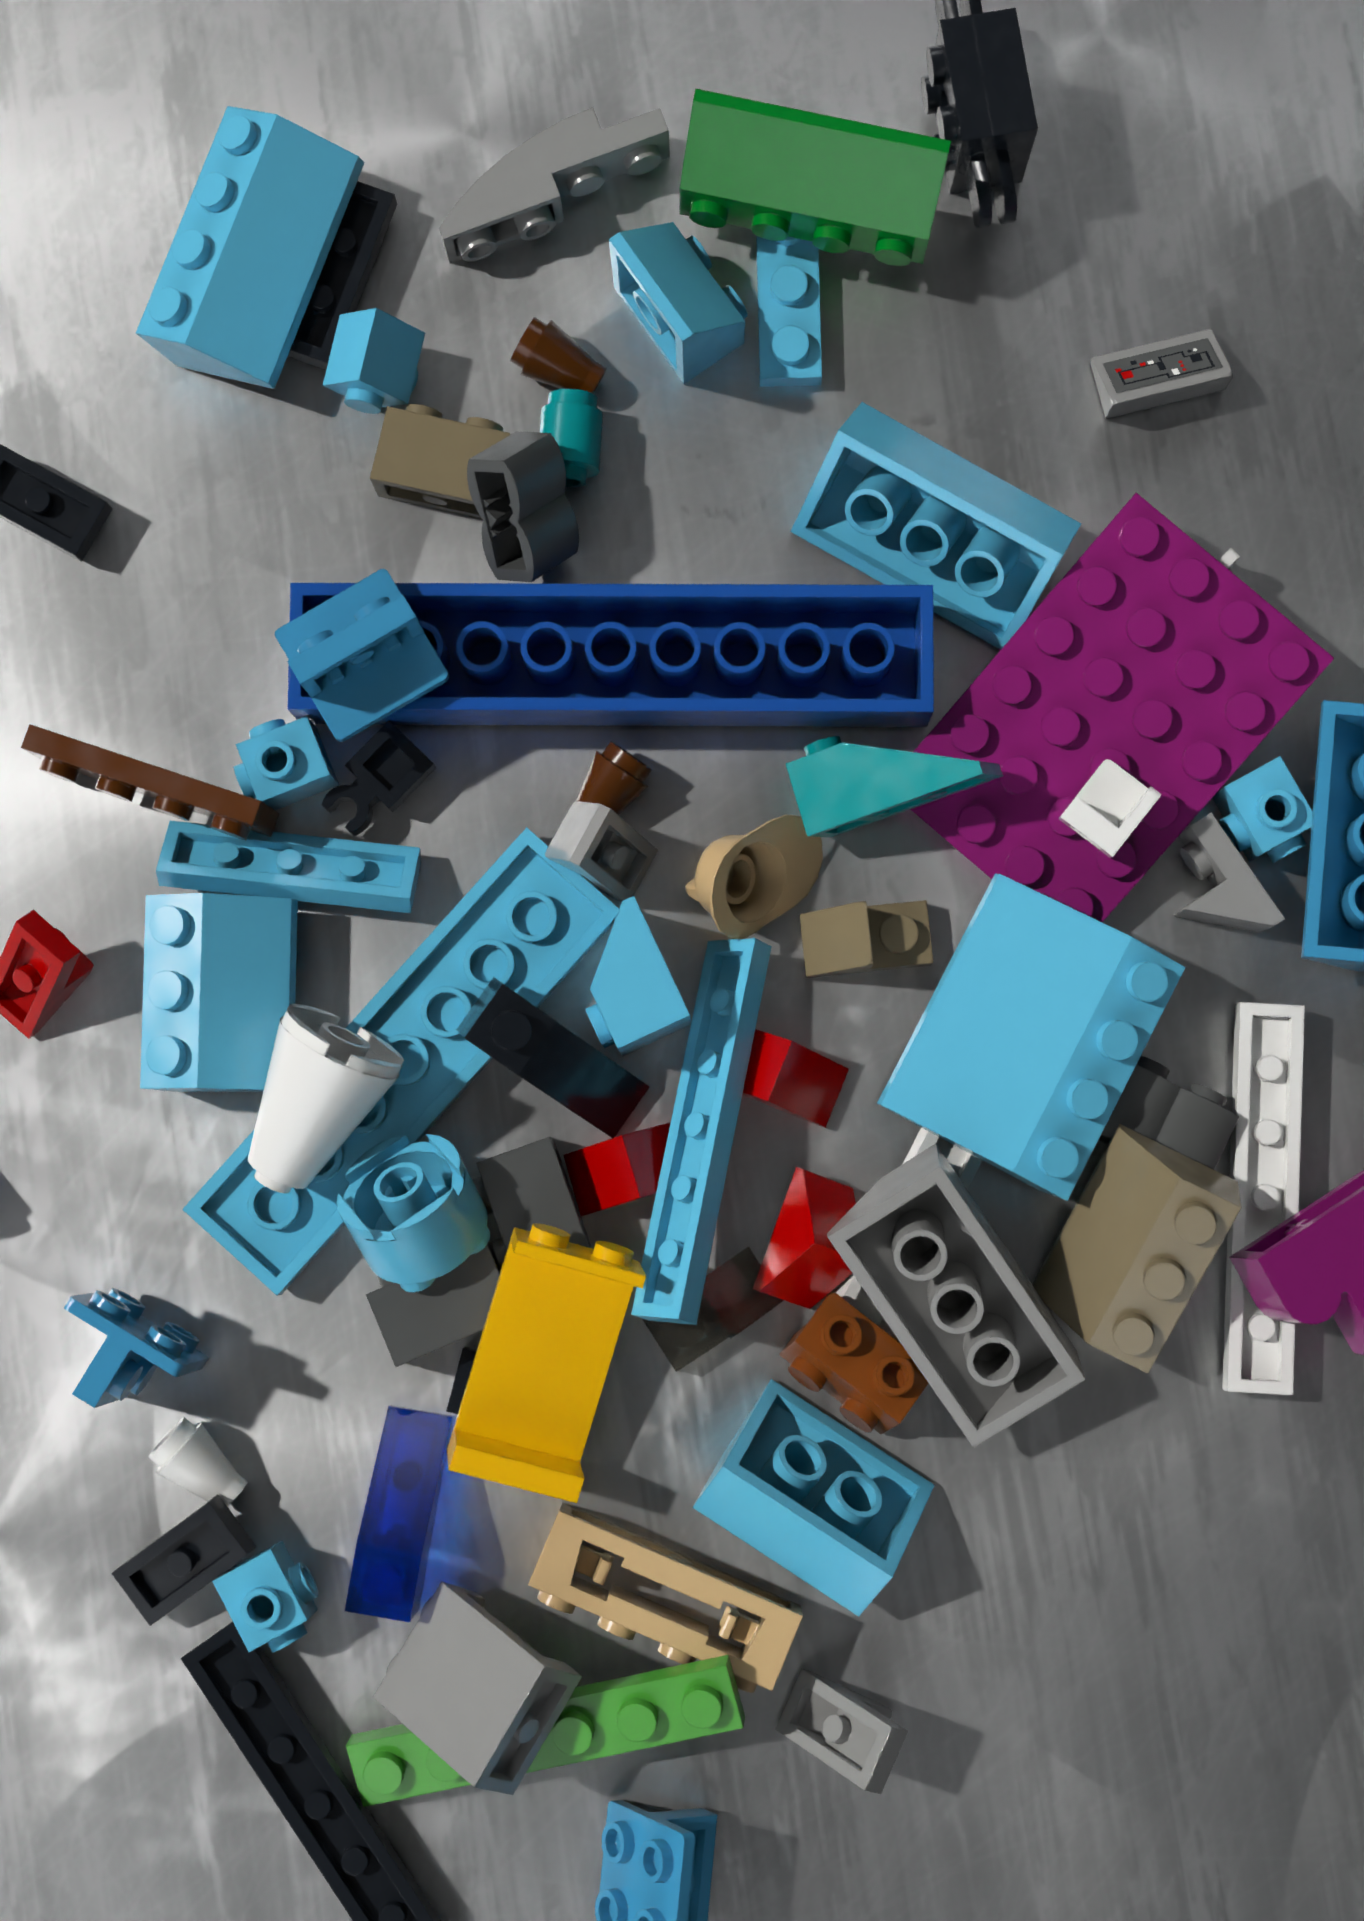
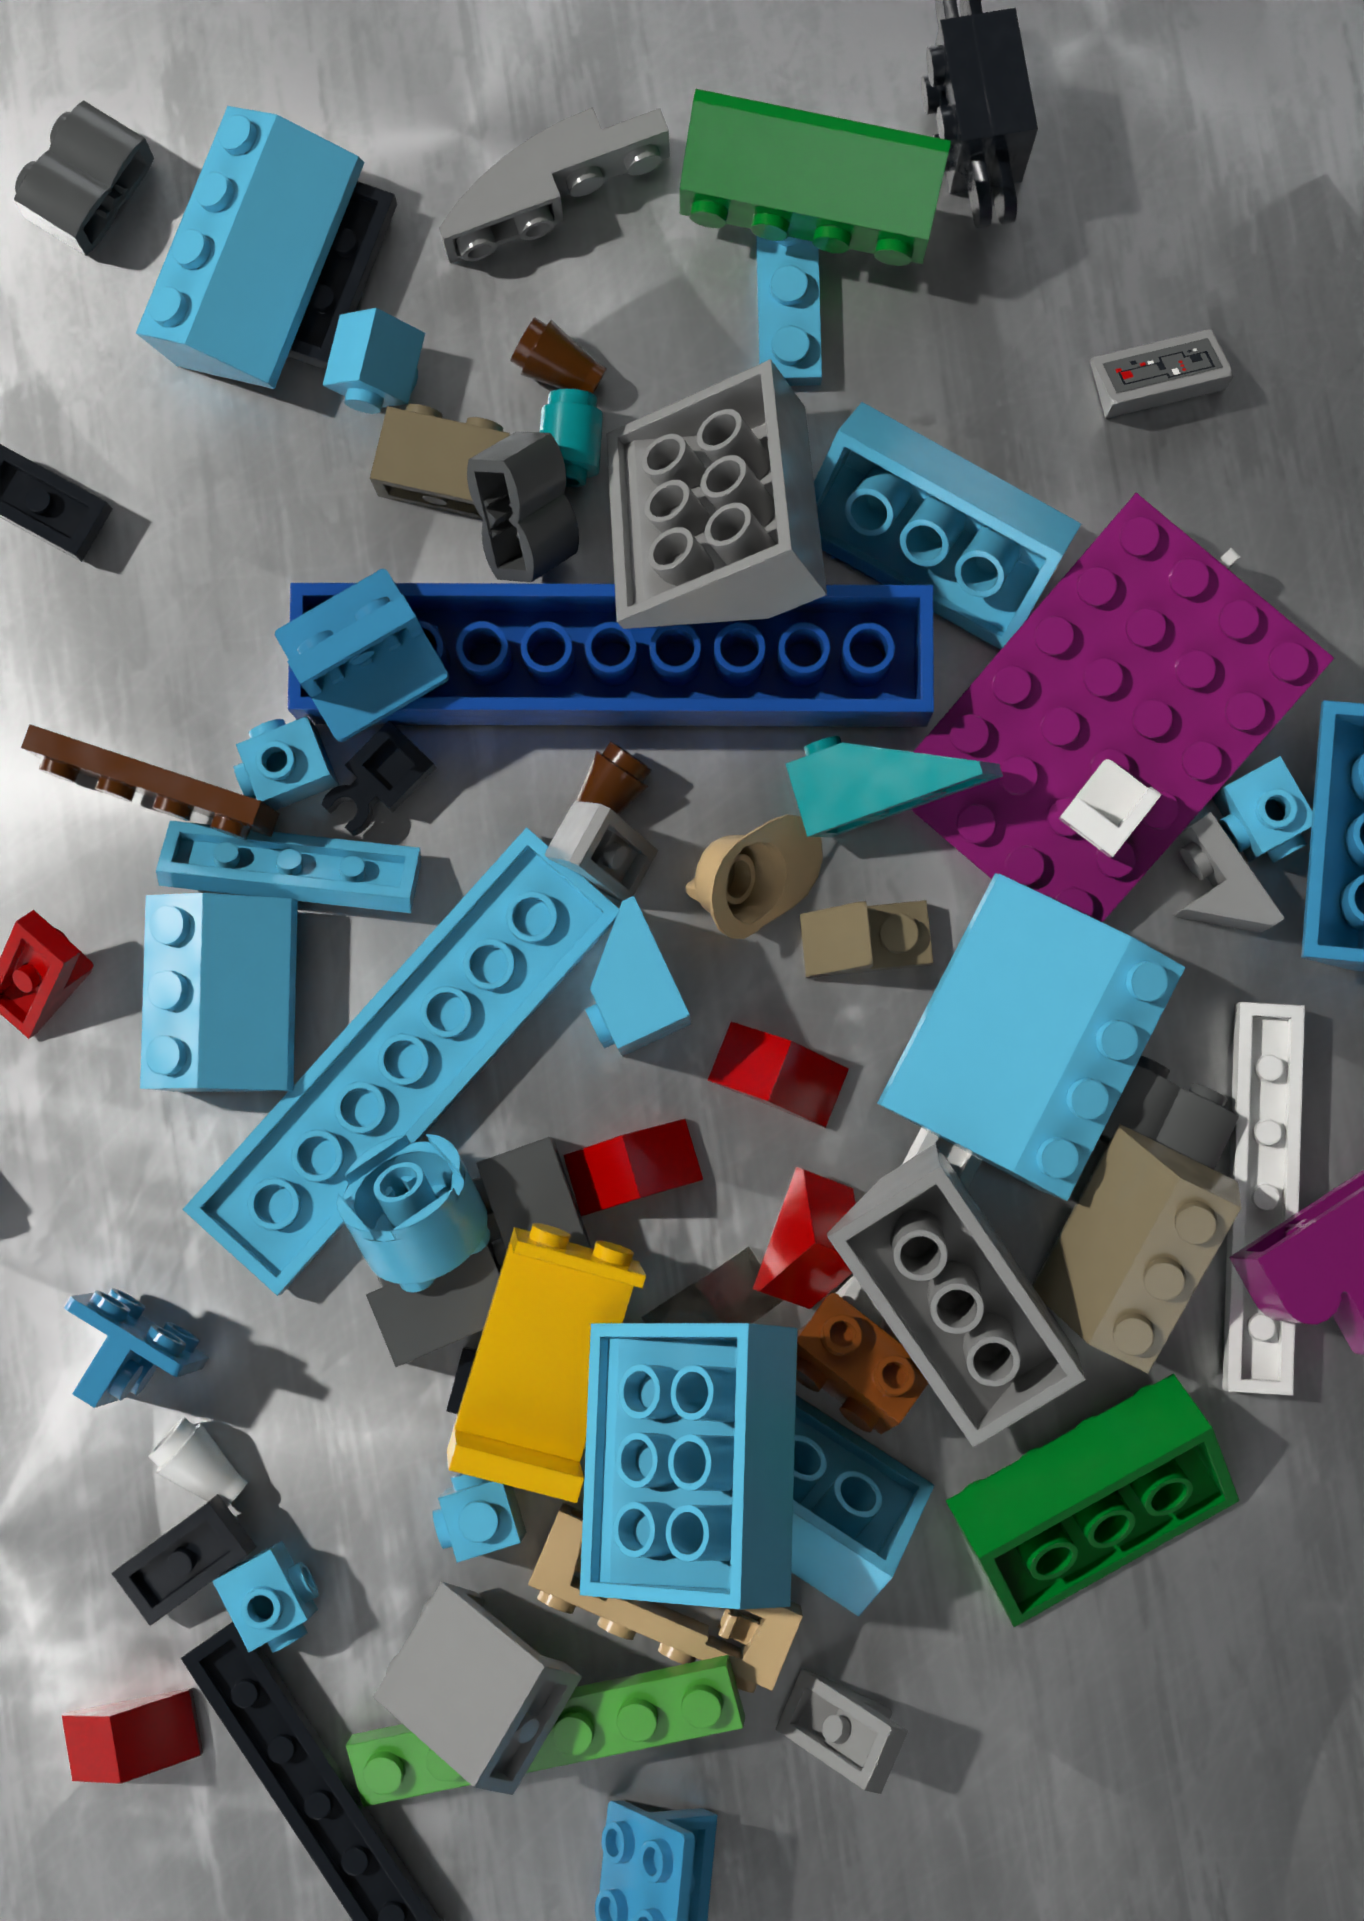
white cone [248,1004,404,1194] -> none
clear blue slope [345,1405,453,1622] -> none
black slope [456,977,650,1138] -> none
medium azure slope [609,222,748,384] -> none
medium azure plate [631,938,772,1325] -> none
none -> dark grey brick [14,100,154,256]
none -> red slope [62,1688,203,1784]
none -> medium azure brick [432,1473,526,1563]
none -> medium azure slope [580,1323,798,1610]
none -> light grey slope [606,359,827,629]
none -> green slope [946,1373,1240,1627]

